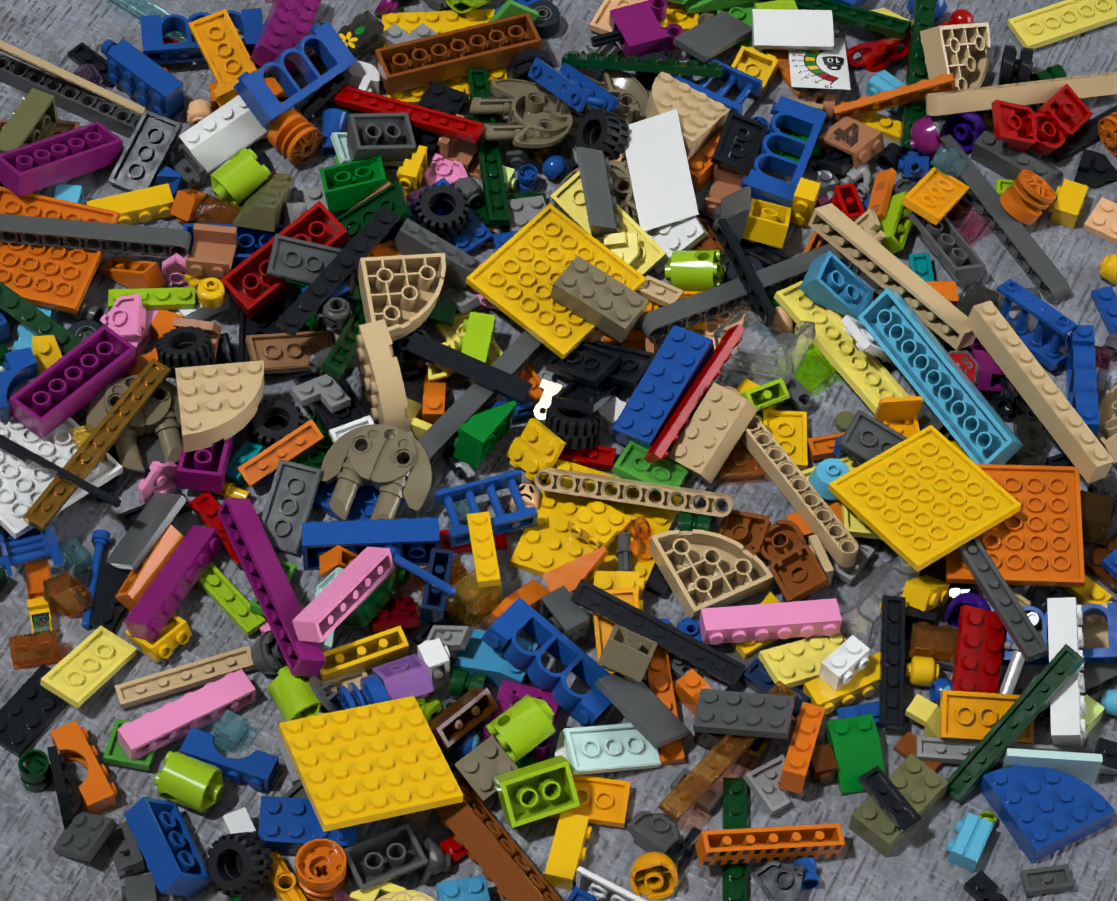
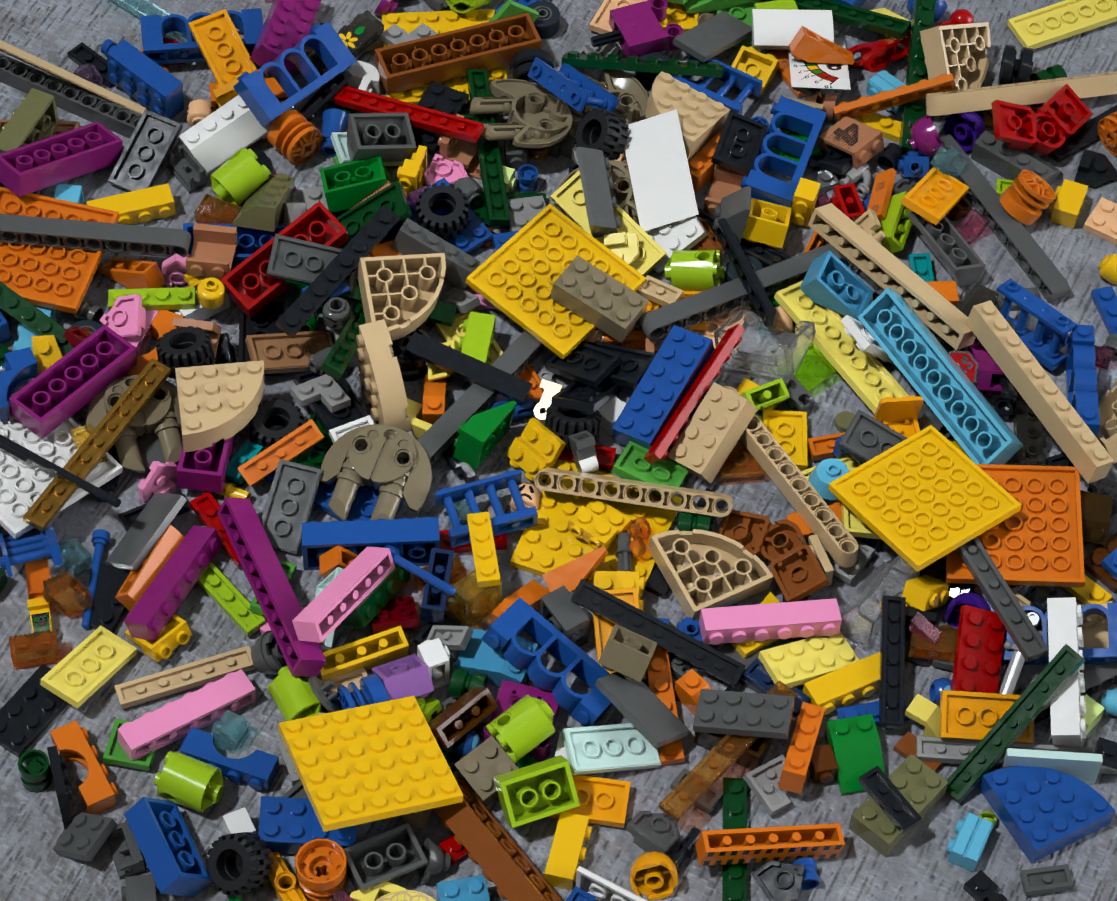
blue slope [157,166,184,198] -> none
orange slope [170,189,213,223] -> none
blue piece [542,154,568,180] -> none
white brick [819,635,870,691] -> none
yellow head [905,656,939,687] -> none
none -> dark red plate [63,326,92,348]
none -> dark grey leg [568,430,599,474]
none -> orange slope [789,26,855,65]
none -> clear pink piece [909,611,942,644]

